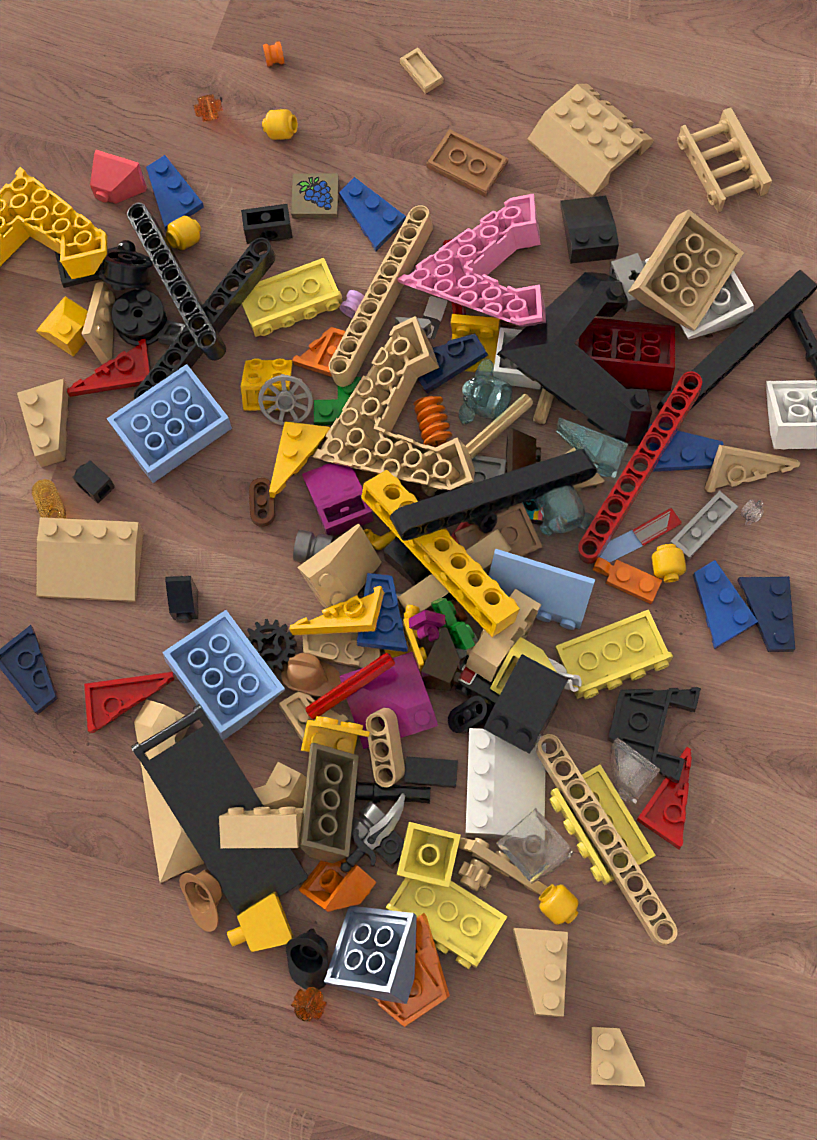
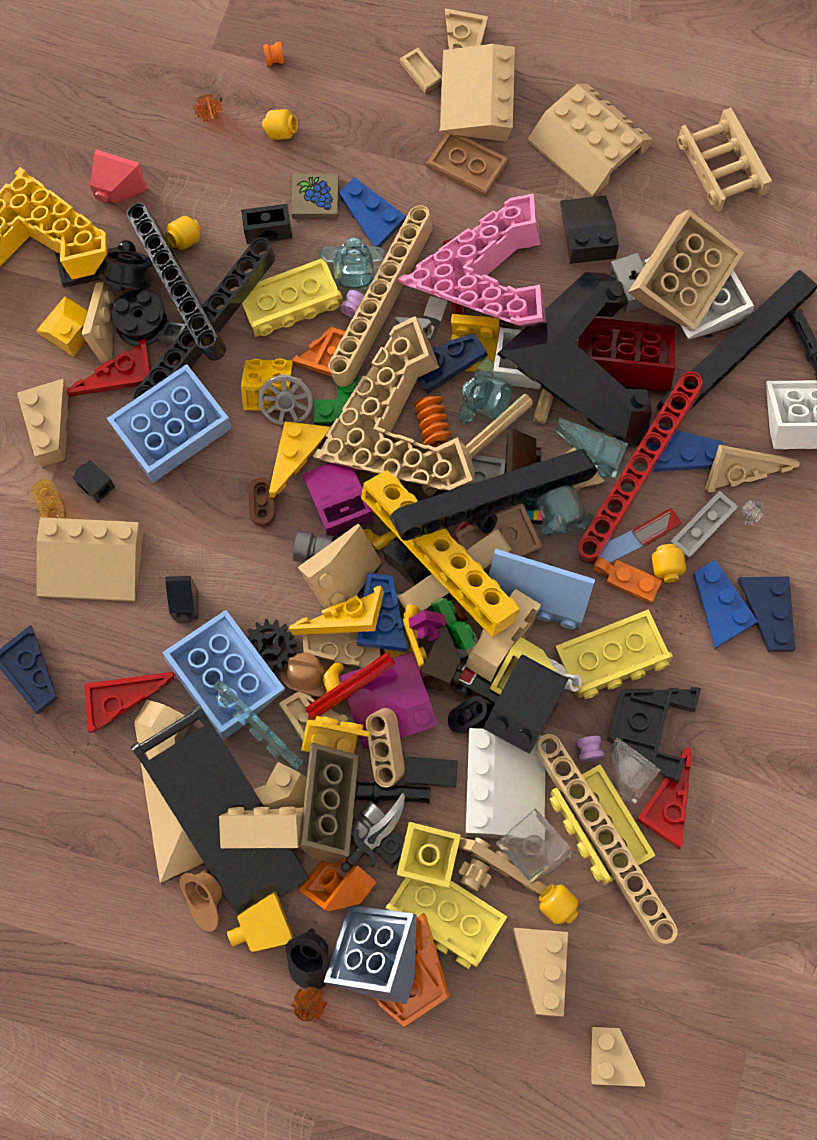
blue wing [146,155,204,231] -> none
none -> clear light blue wing [212,679,303,769]
none -> clear light blue piece [319,237,386,288]
none -> yellow arm [323,662,344,693]
none -> tan slope [440,44,515,142]
none -> tan wing [445,8,488,49]
none -> lavender wheel [576,736,605,762]

